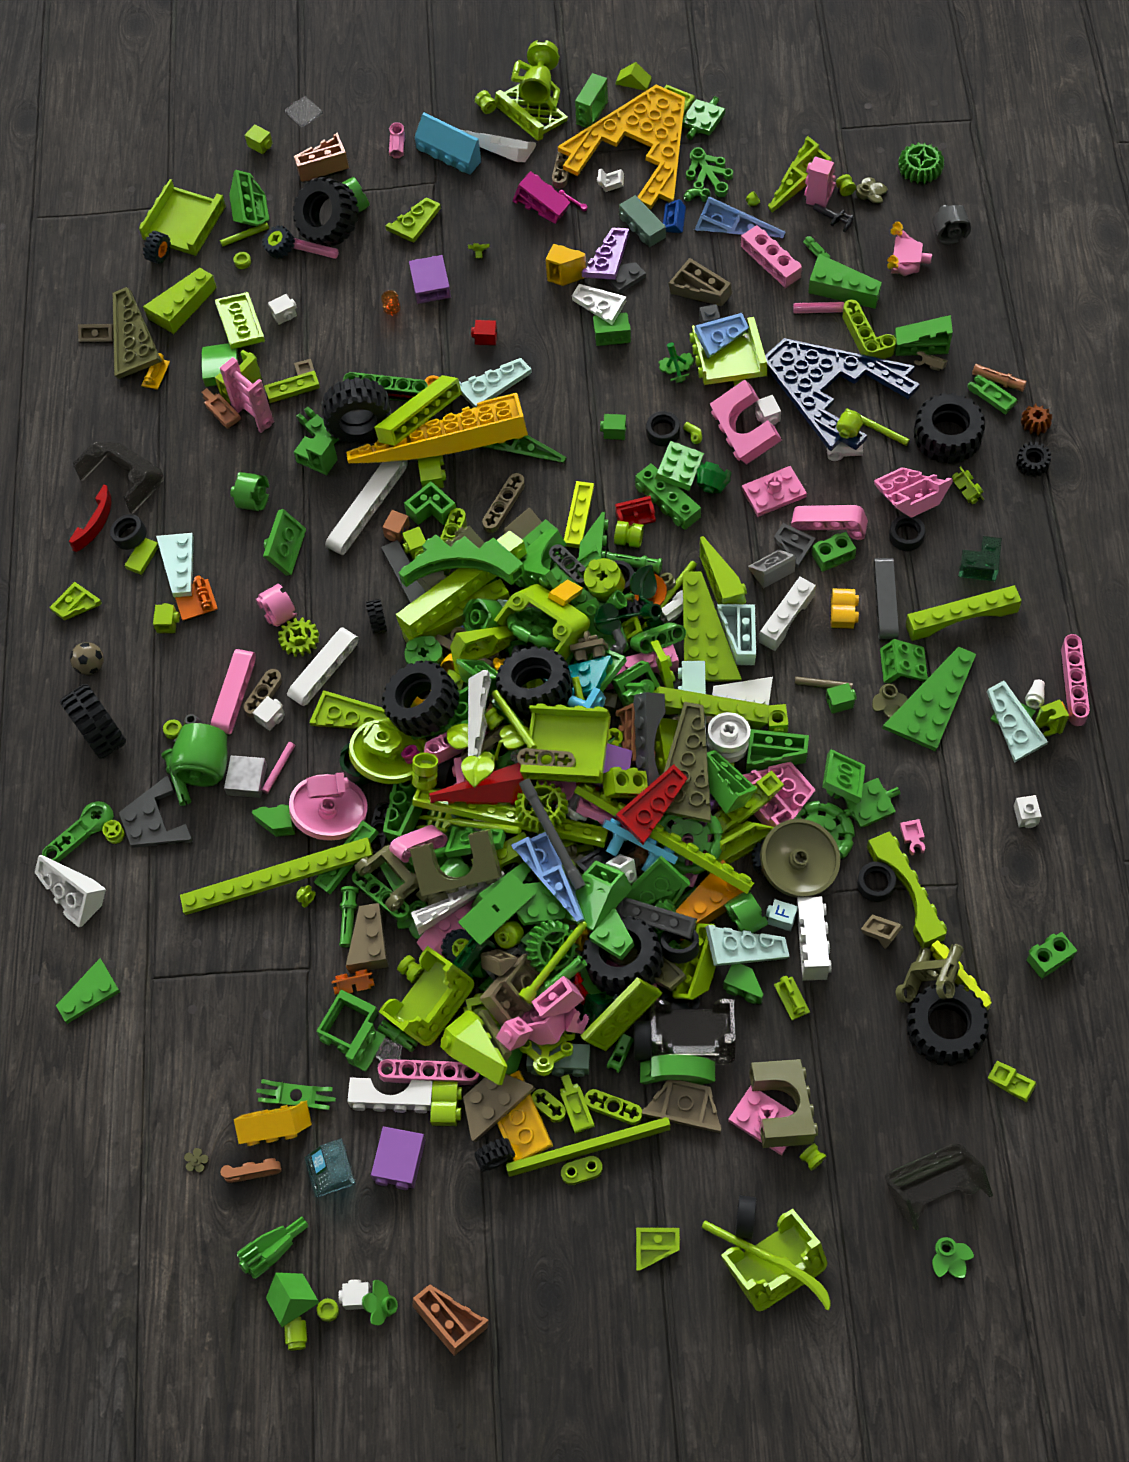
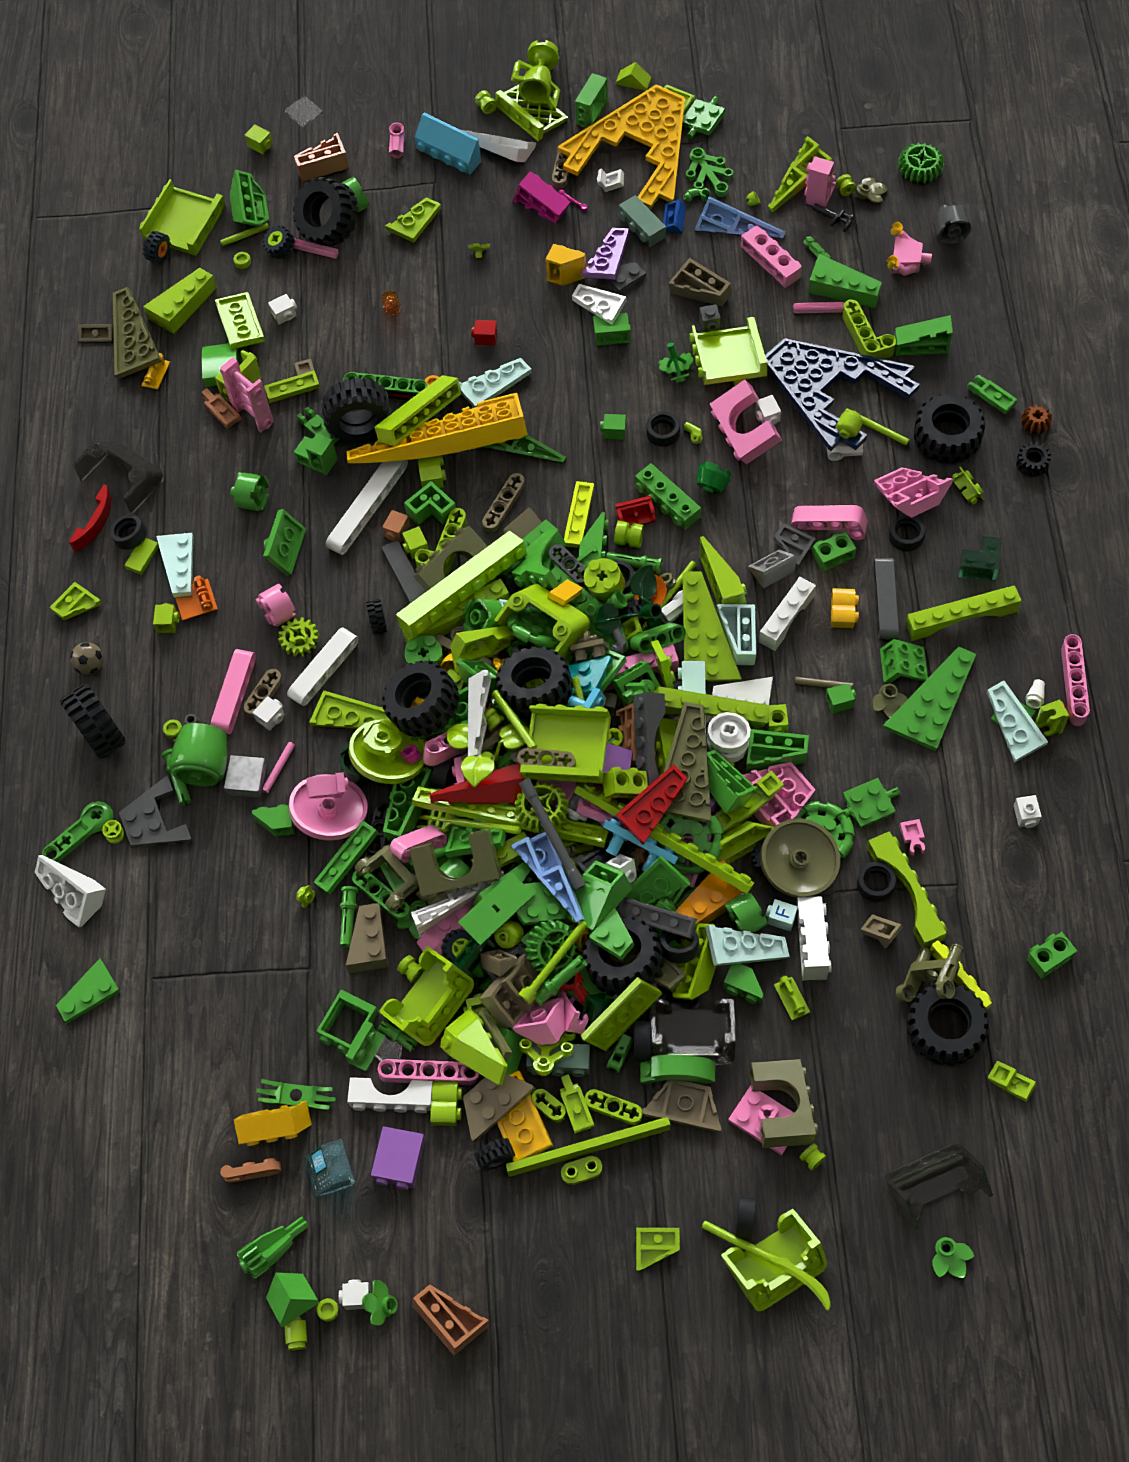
lime plate [180,837,373,915] -> none
olive plant [184,1148,209,1173] -> none
orange hinge [332,969,375,995] -> none
bright green arch [398,535,525,587] -> none
medium lavender brick [409,255,451,304] -> none
lime wheel [412,753,438,790] -> none
bright pink brick [495,1017,533,1051] -> none
bright pink slope [532,976,584,1018] -> none
plate [655,441,704,491] -> none
light blue wing [694,313,749,358] -> none
bright pink plate [741,466,807,517] -> none
bright green plate [822,749,865,804] -> none
dark tan plate [914,351,948,371] -> none
nougat pin [972,364,1027,392] -> none

